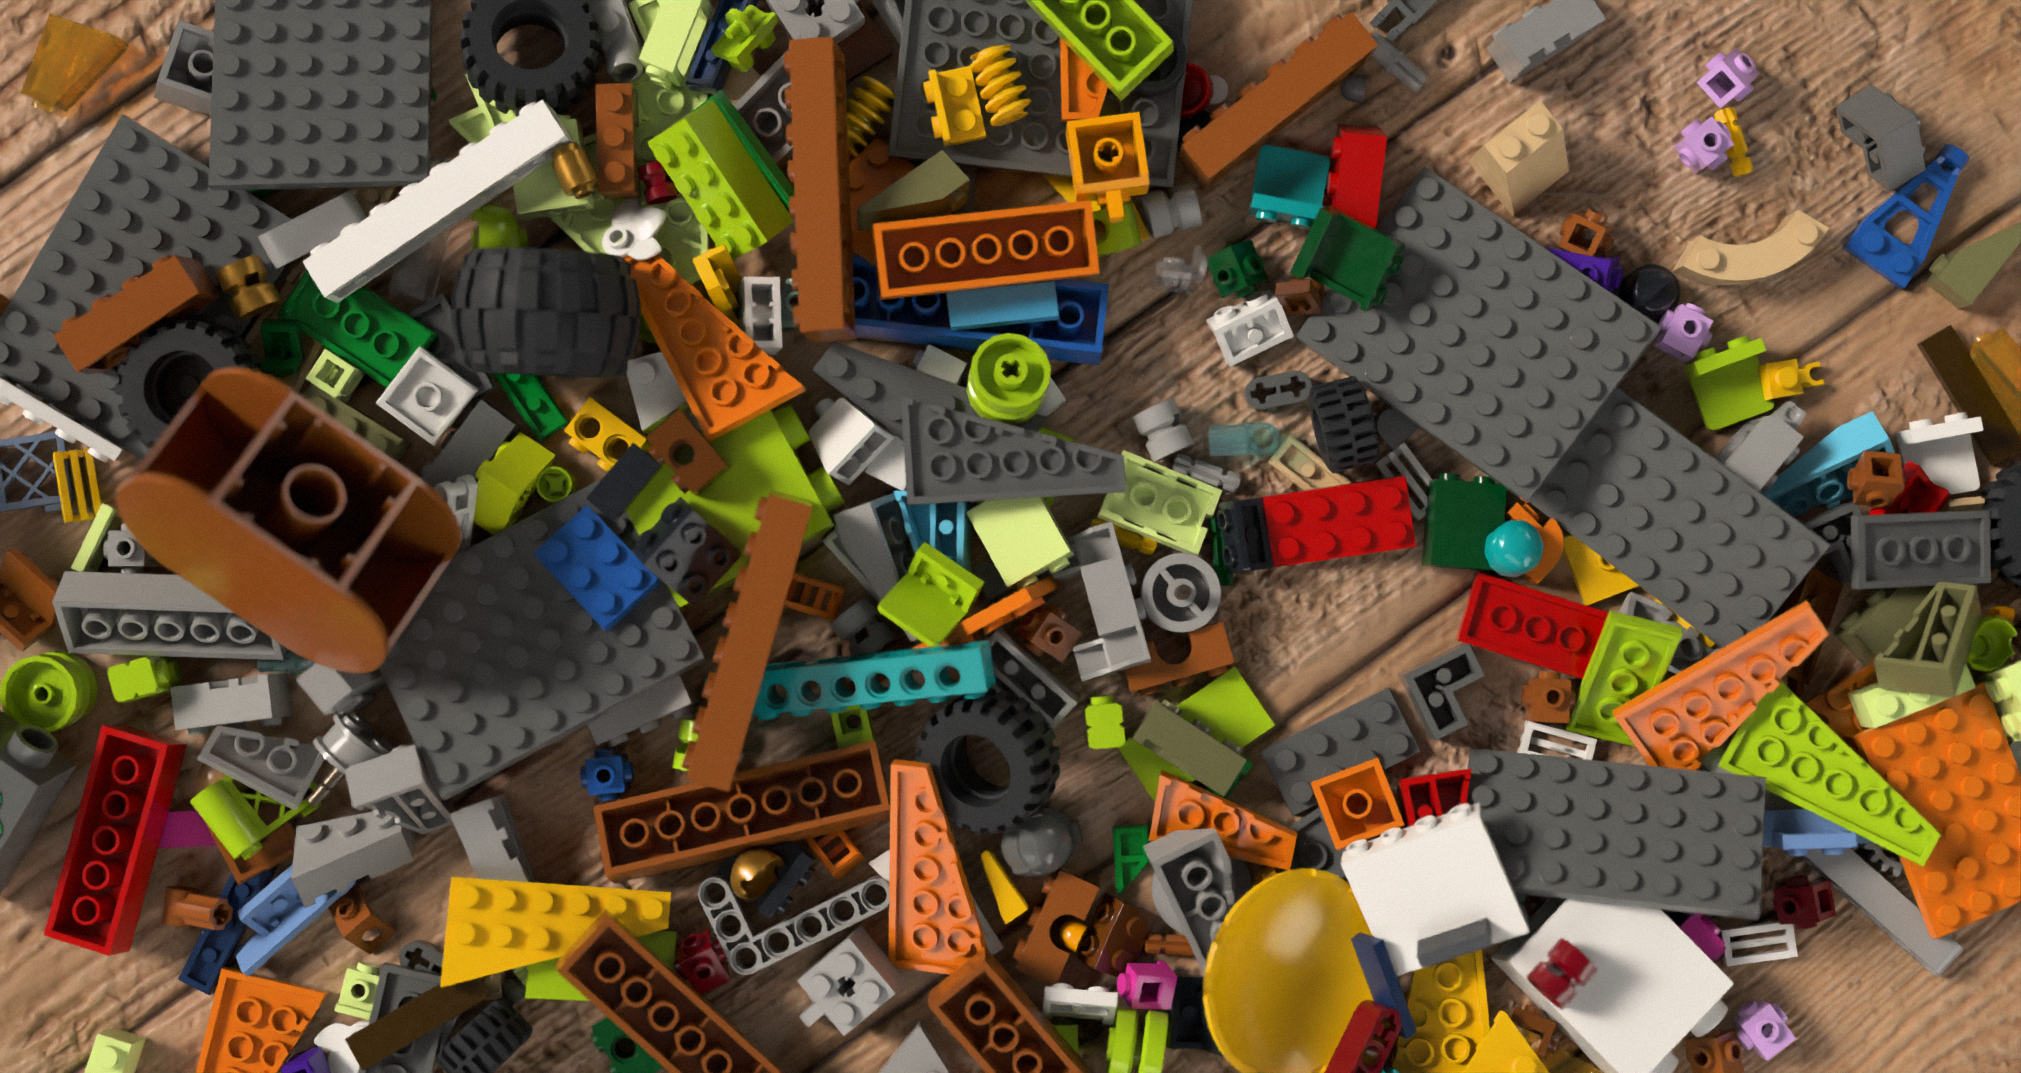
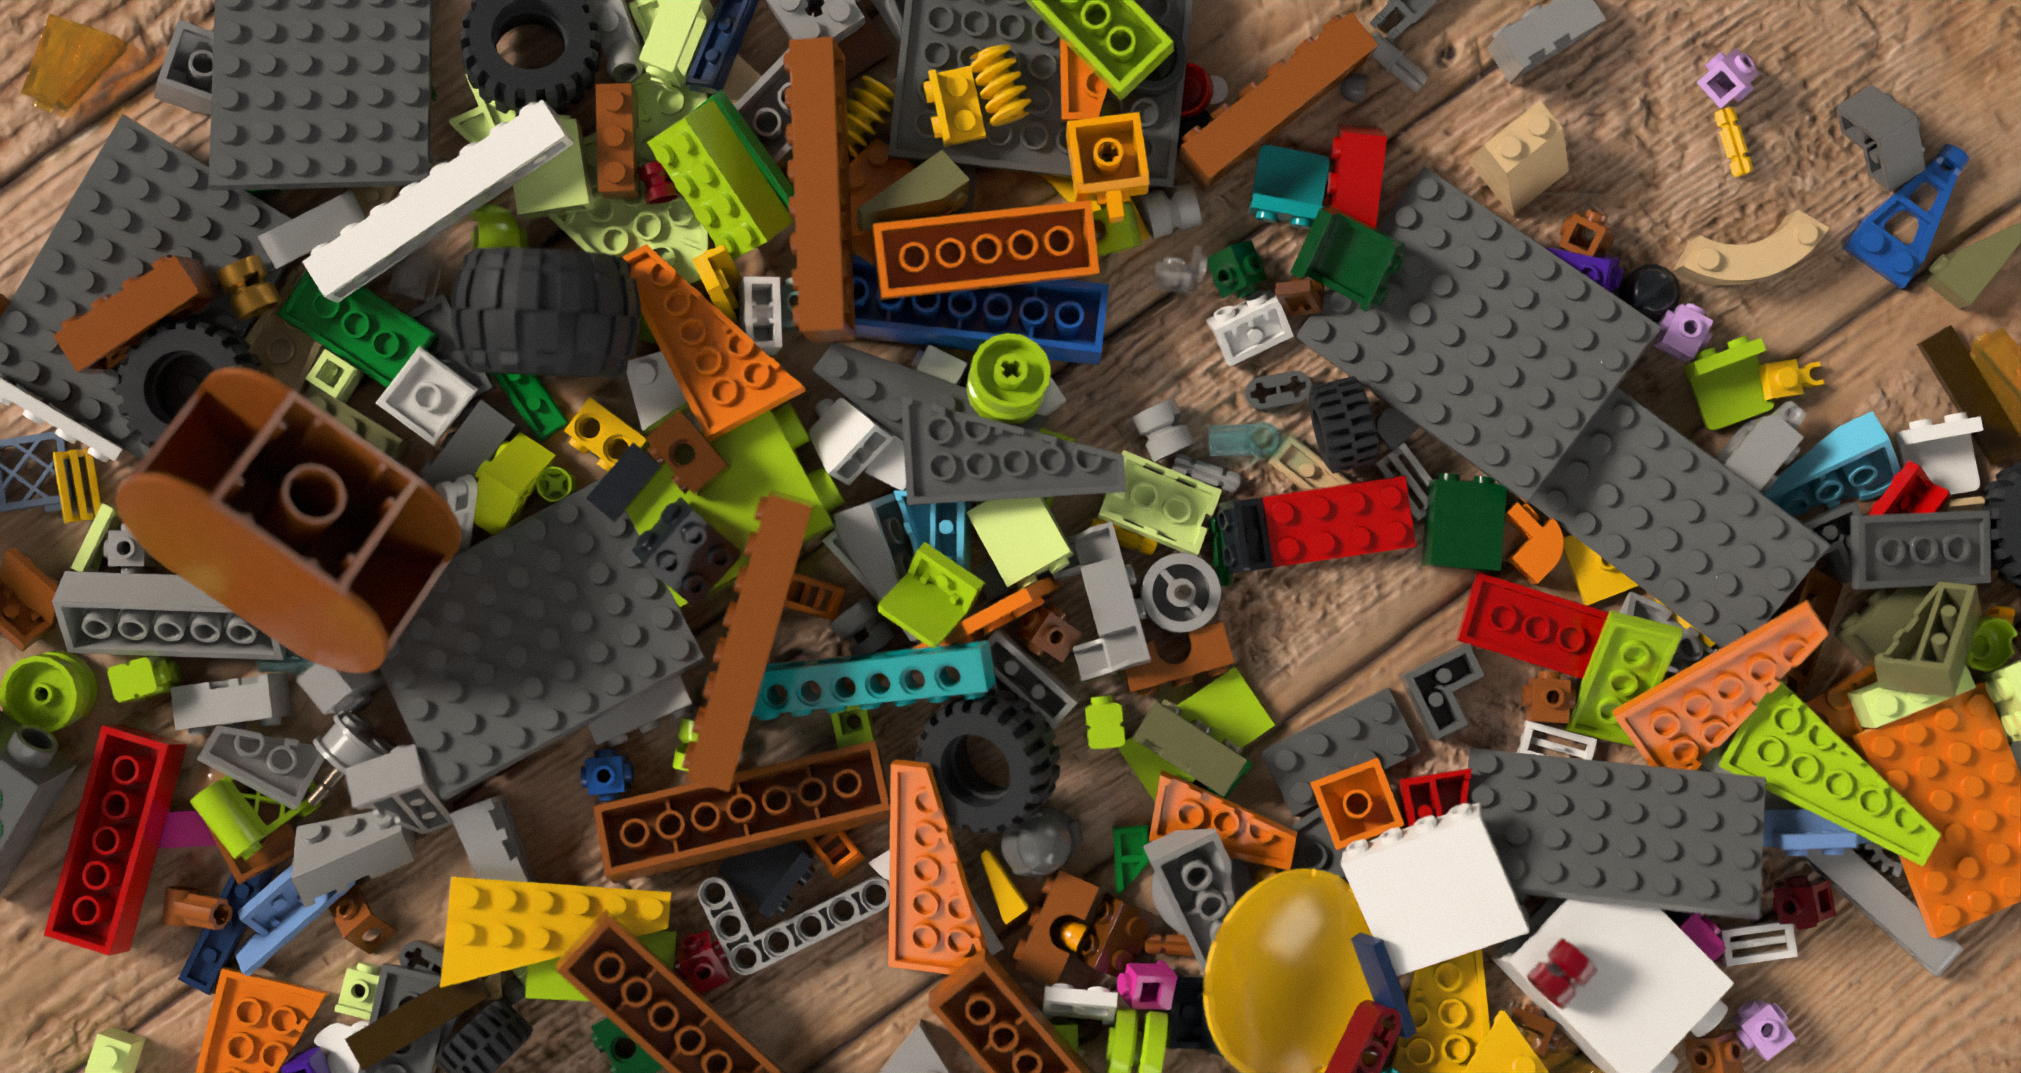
dark green bracket [260,319,305,377] -> none
blue plate [533,505,661,632] -> none
pearl gold brick [550,142,599,199] -> none
white plate [602,198,667,261] -> none
lime hips [711,5,780,72] -> none
pearl gold hair [730,848,785,900] -> none
light grey hinge [797,925,907,1036] -> none
dark azure tile [947,281,1059,331] -> none
black tile [1416,918,1492,968] -> none
teal hair [1484,519,1545,577] -> none
lavender brick [1673,117,1734,174] -> none
dark orange brick [1847,451,1905,508] -> none

